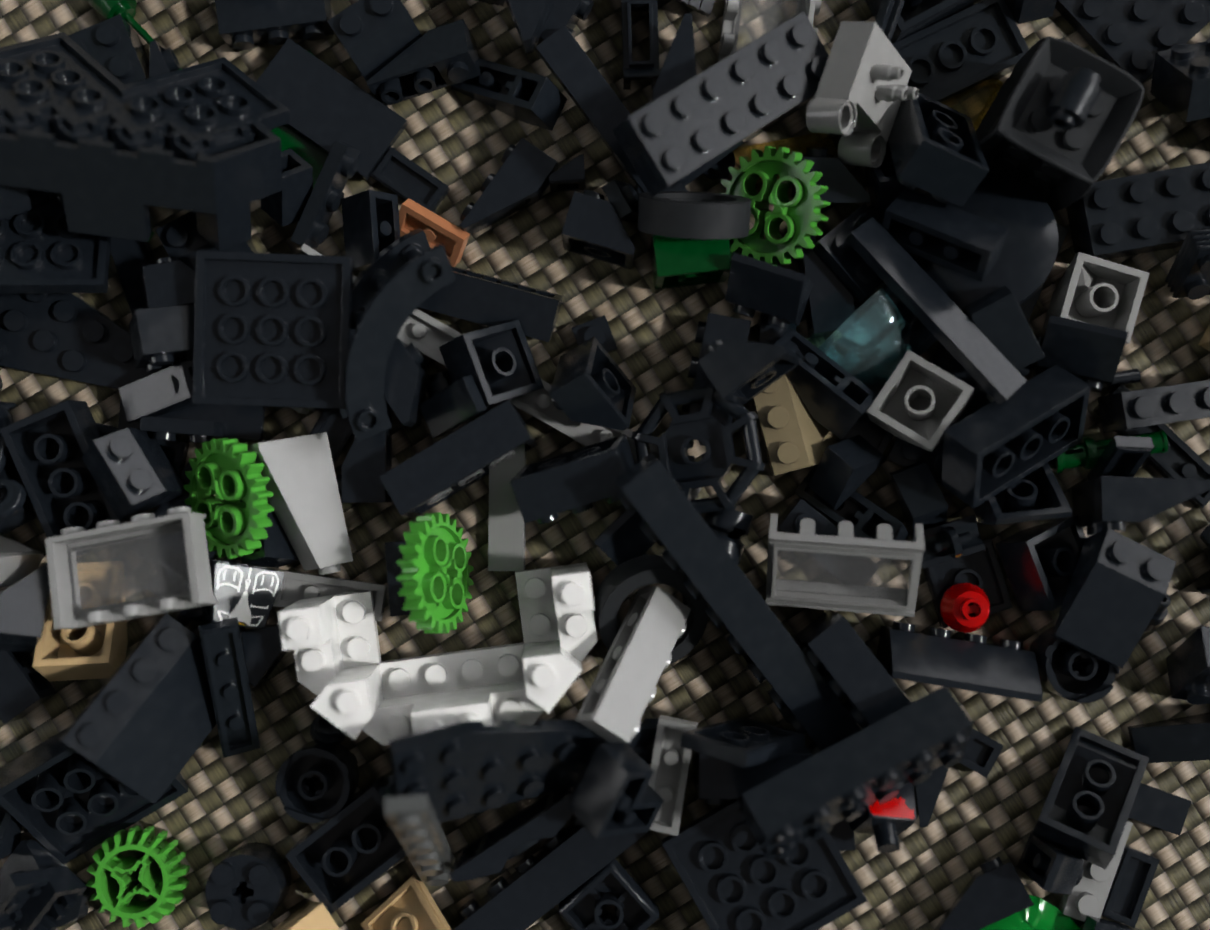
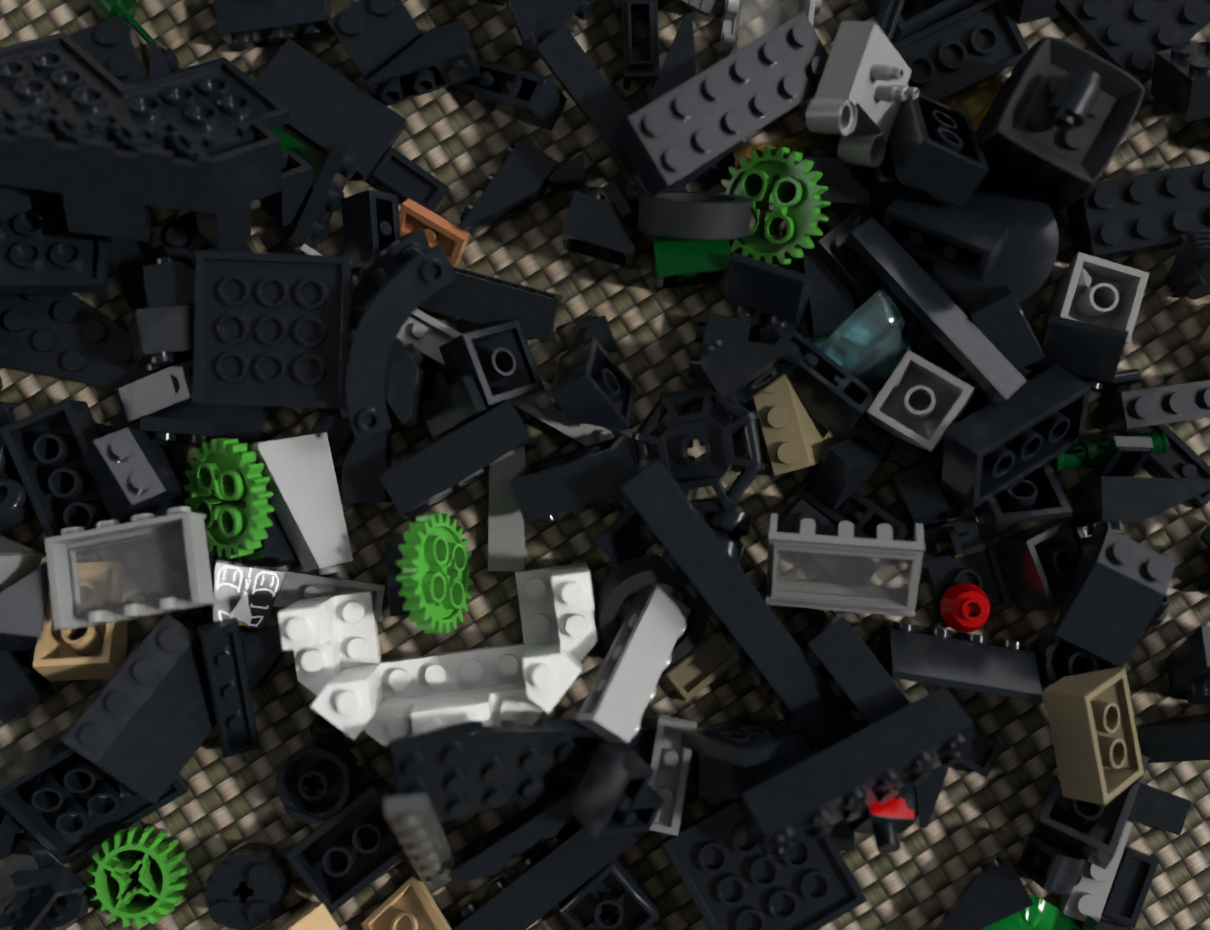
none -> dark tan tile [663,629,742,703]
none -> dark tan slope [1043,667,1144,805]

